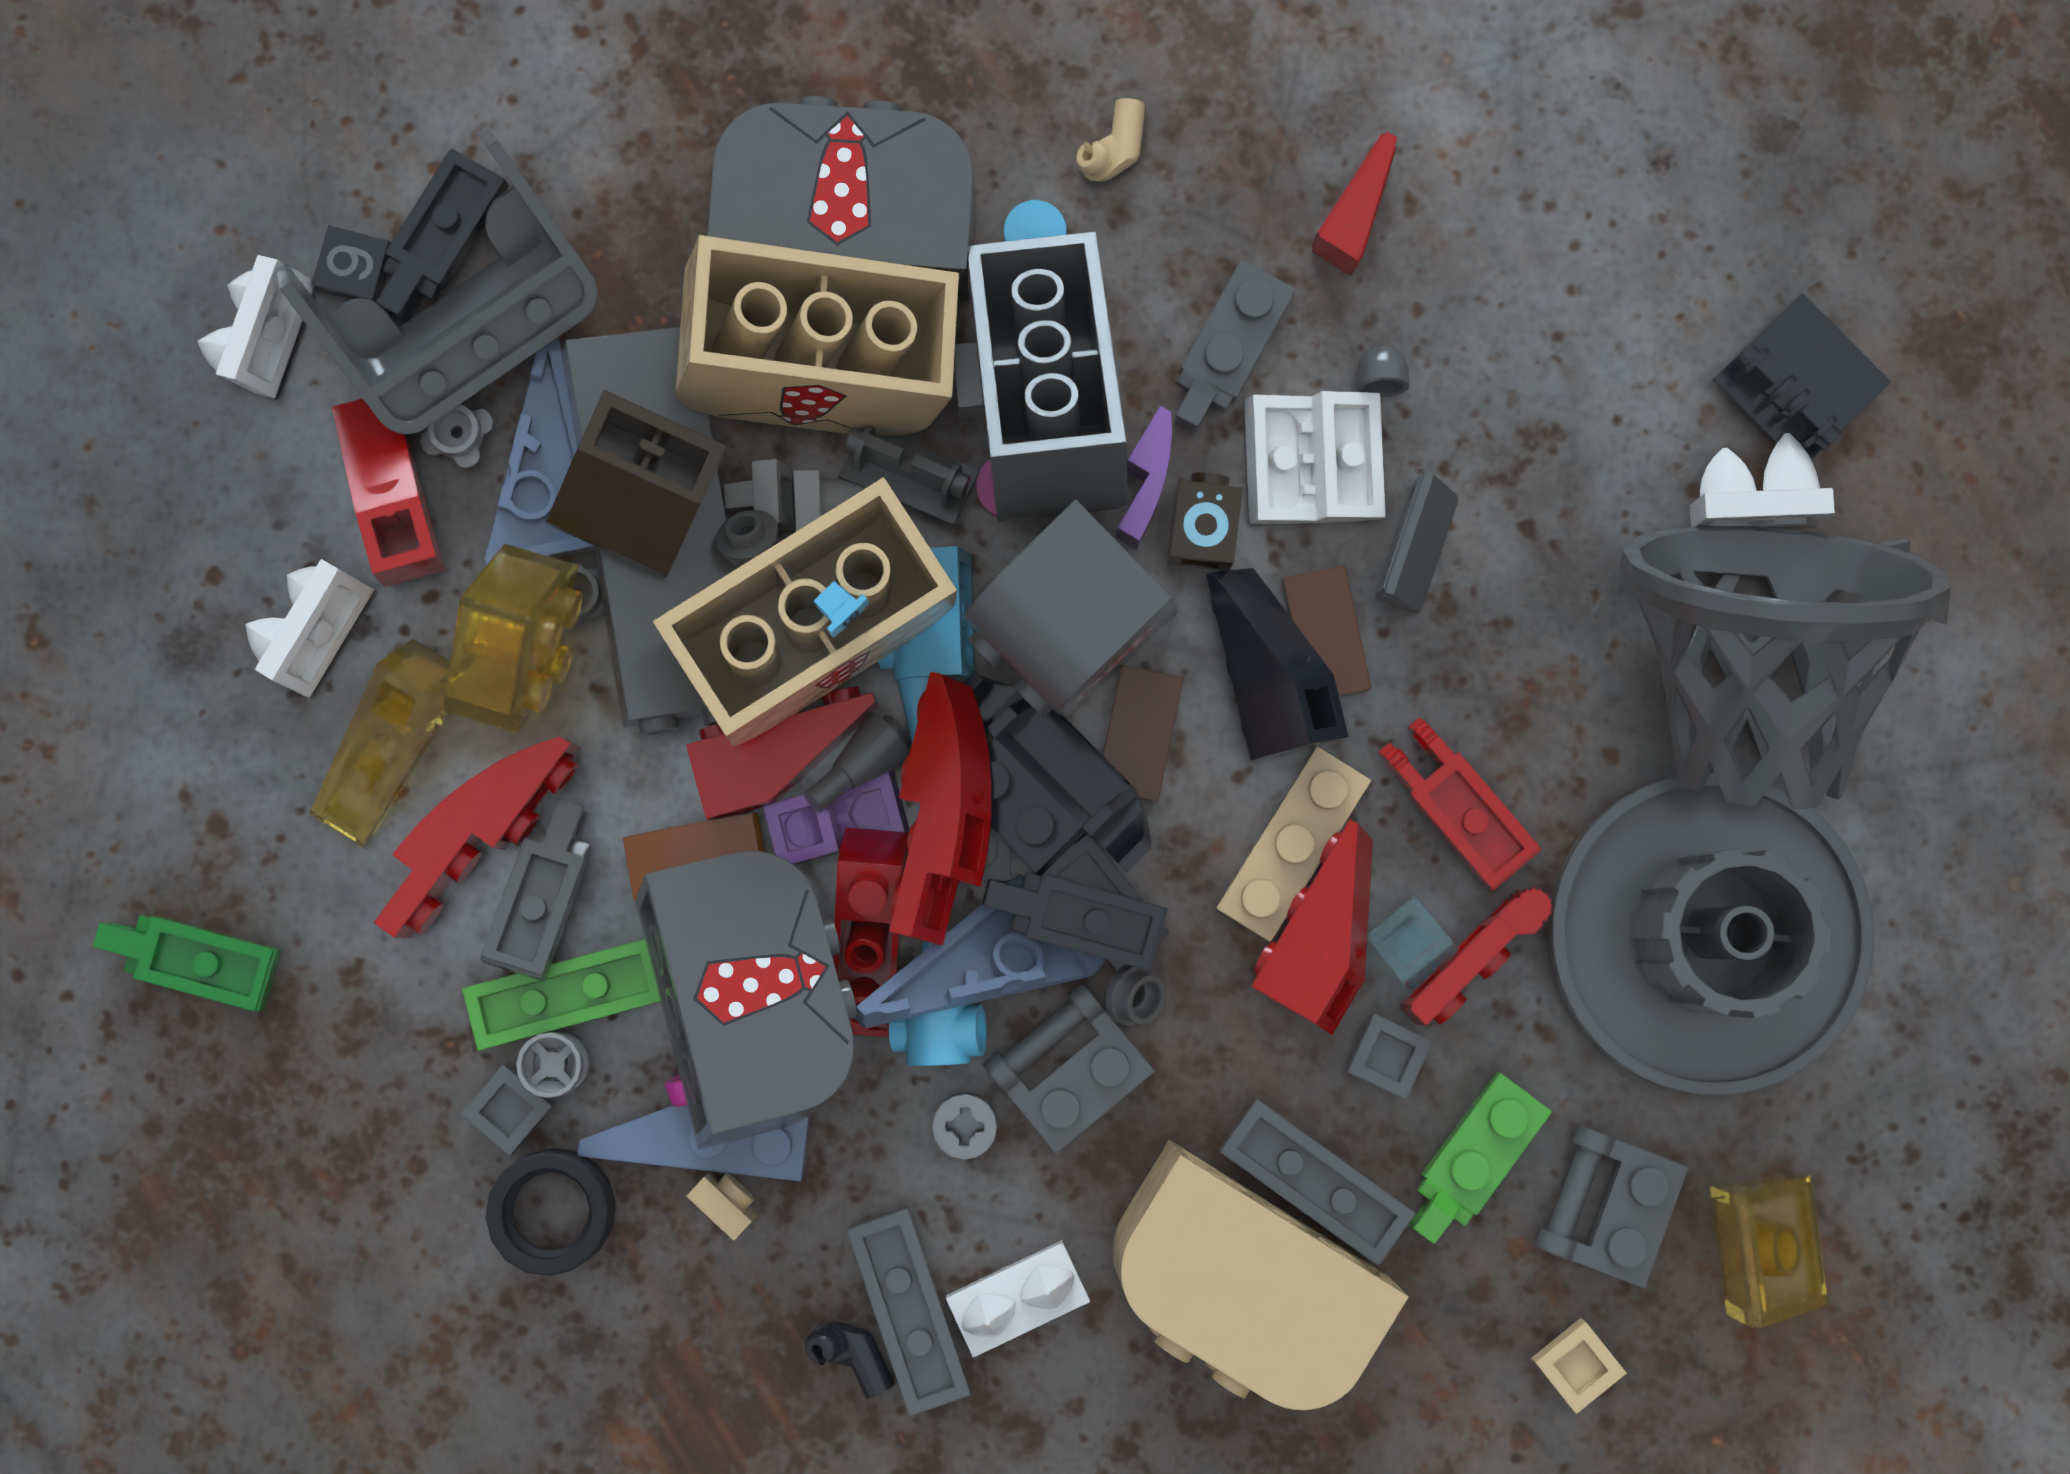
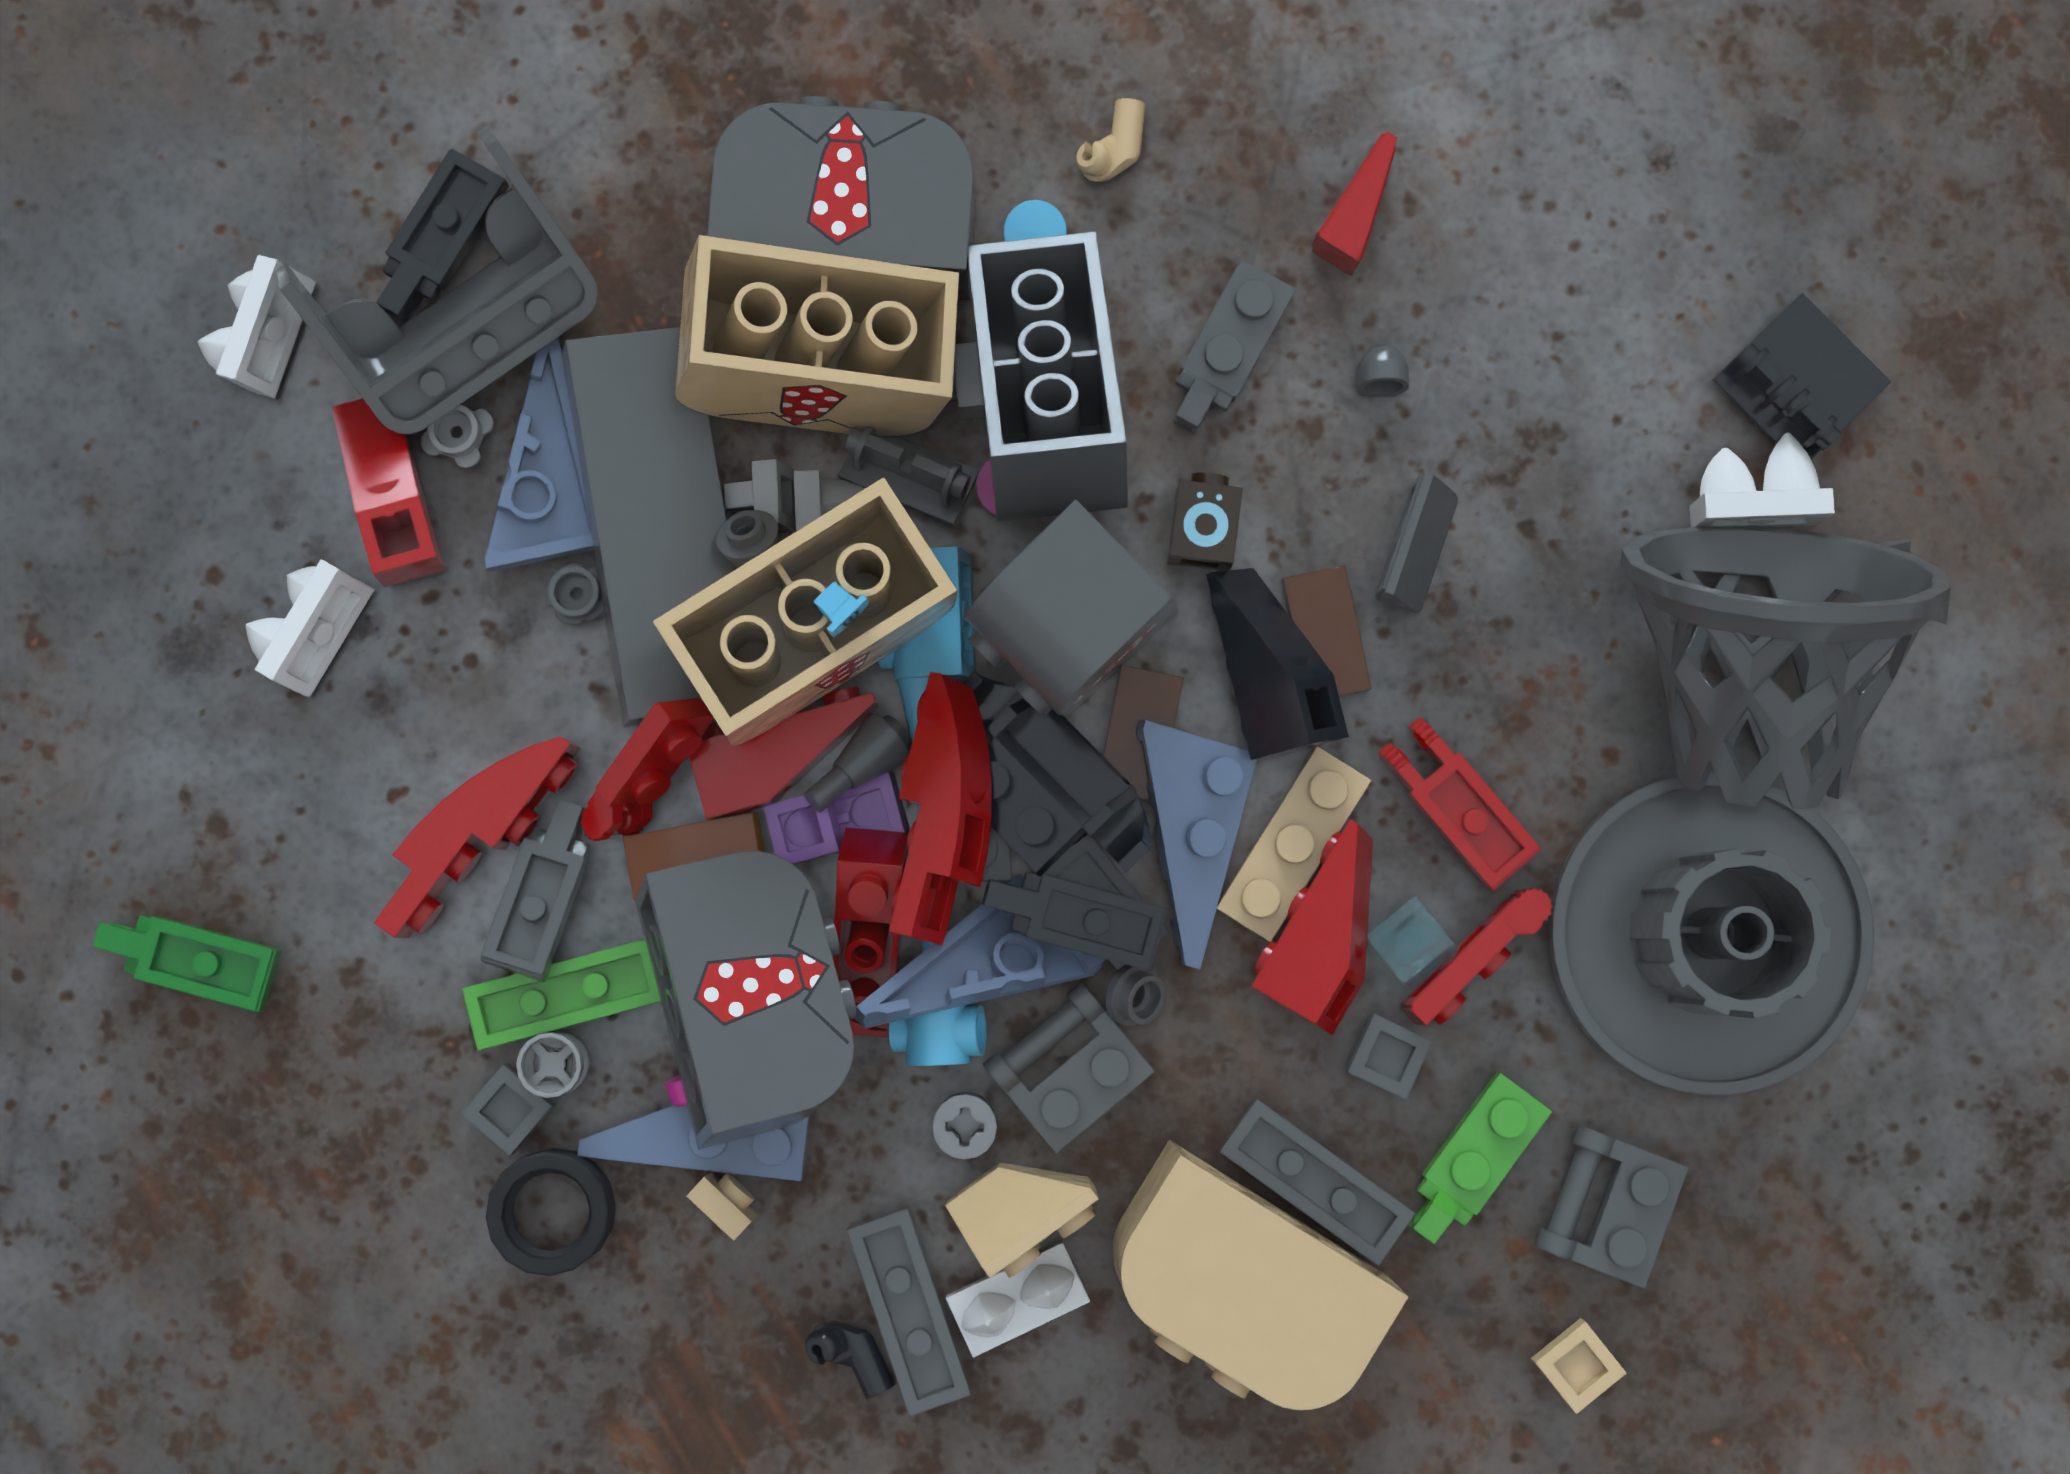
clear yellow slope [309,639,467,847] -> none
black tile [311,225,391,302] -> none
clear yellow brick [443,544,583,733] -> none
dark brown slope [545,390,726,578] -> none
medium lavender slope [1115,406,1172,550] -> none
white slope [1244,391,1386,524] -> none
clear yellow slope [1710,1175,1828,1328] -> none
none -> red hinge [580,697,714,842]
none -> tan slope [945,1162,1099,1278]
none -> sand blue wing [1136,720,1257,969]

